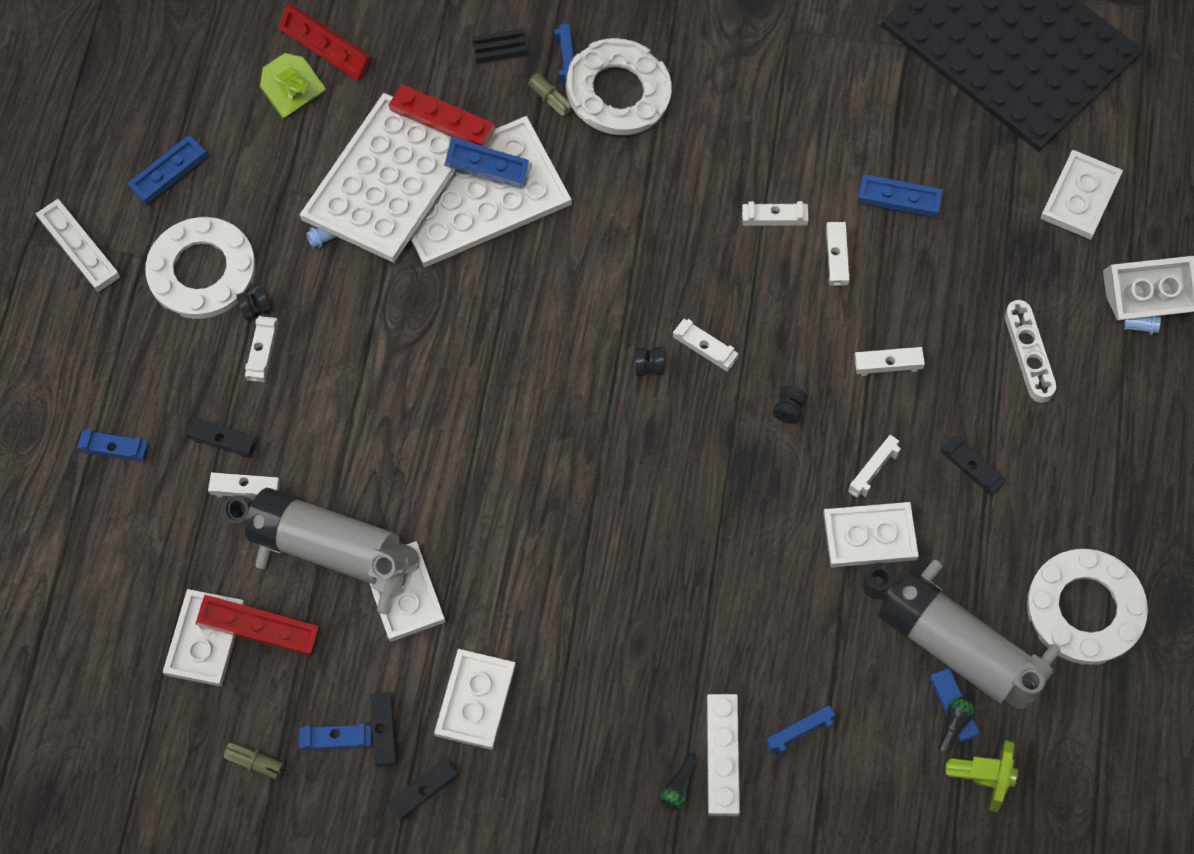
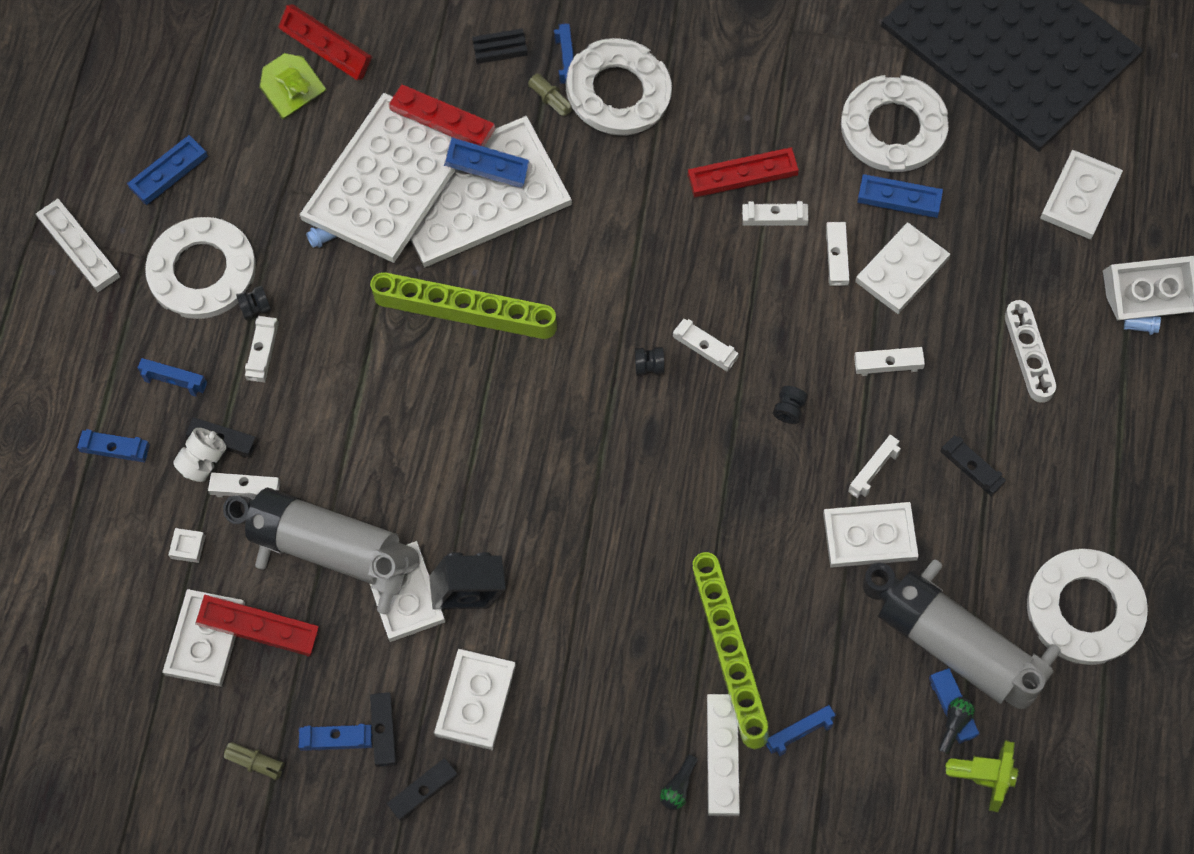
none -> blue piece [137,358,207,396]
none -> white plate [168,528,205,563]
none -> white wheel [173,428,226,482]
none -> lime beam [371,273,557,339]
none -> black brick [429,552,506,610]
none -> red plate [688,147,799,197]
none -> lime beam [693,552,769,749]
none -> white plate [841,75,949,172]
none -> white plate [855,222,950,314]

